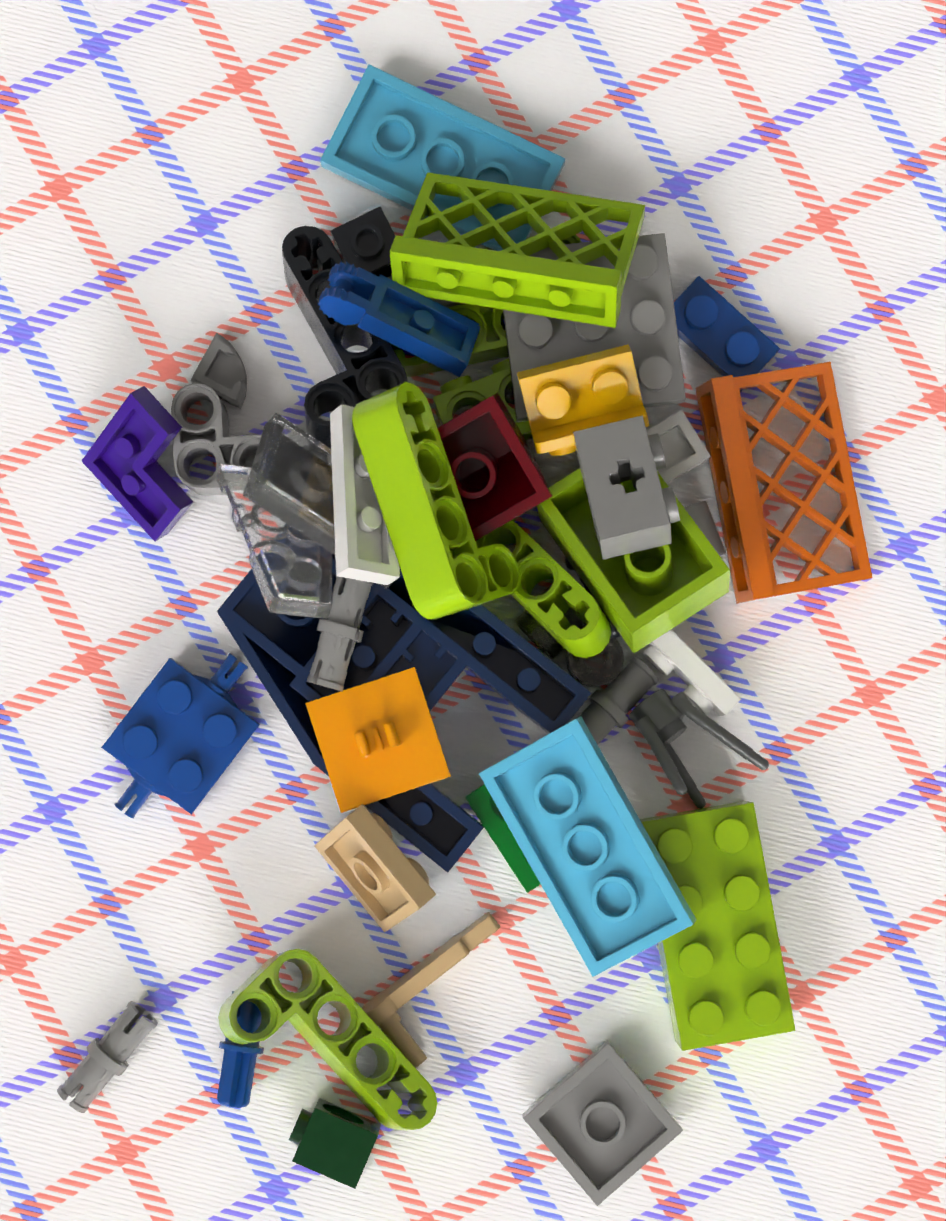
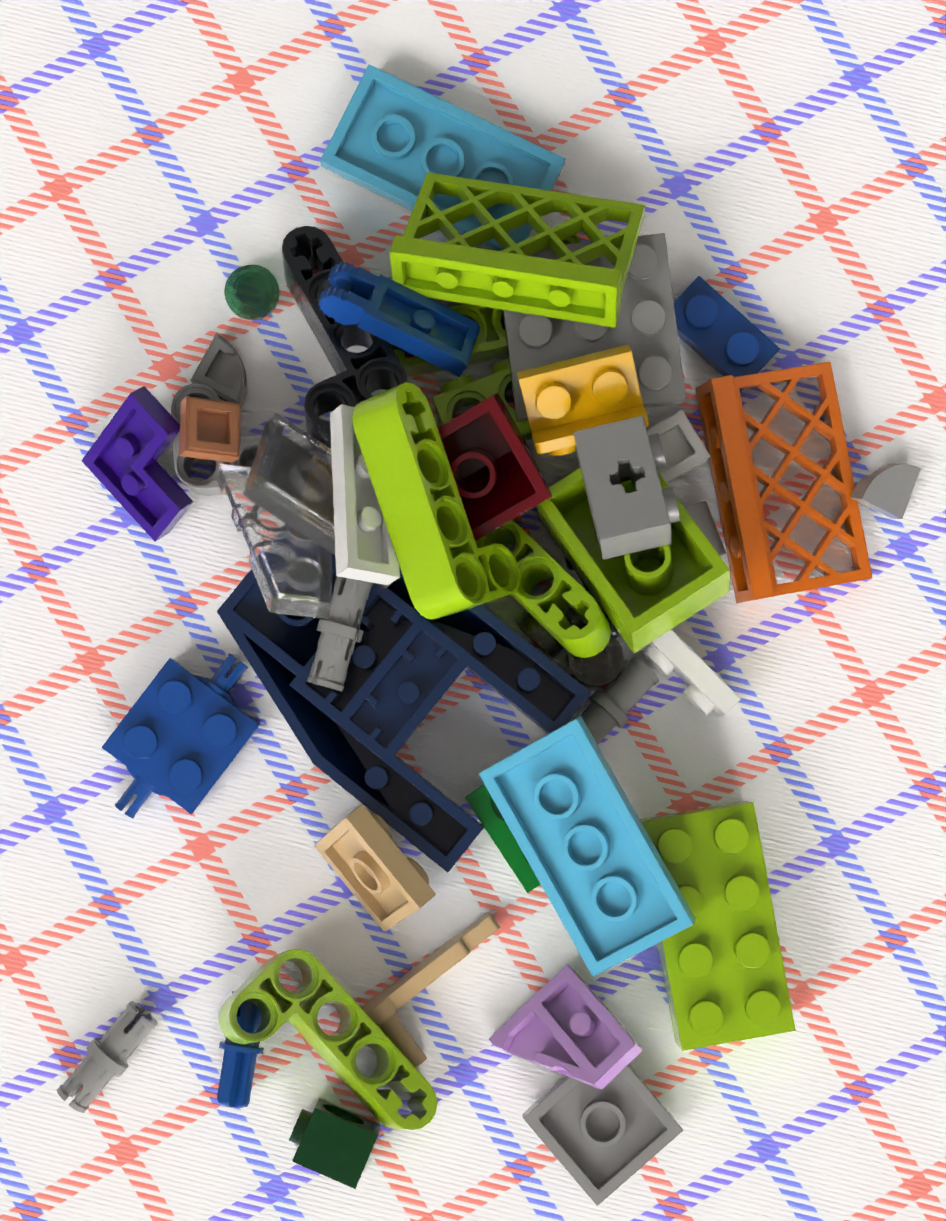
light orange piece [305,667,451,813] -> none
black brick [330,206,395,278] -> none
dark grey plant [629,689,769,809] -> none
none -> nougat tile [179,396,241,463]
none -> clear green plate [224,265,280,320]
none -> lavender wing [489,964,643,1090]
none -> light grey tile [850,463,921,519]

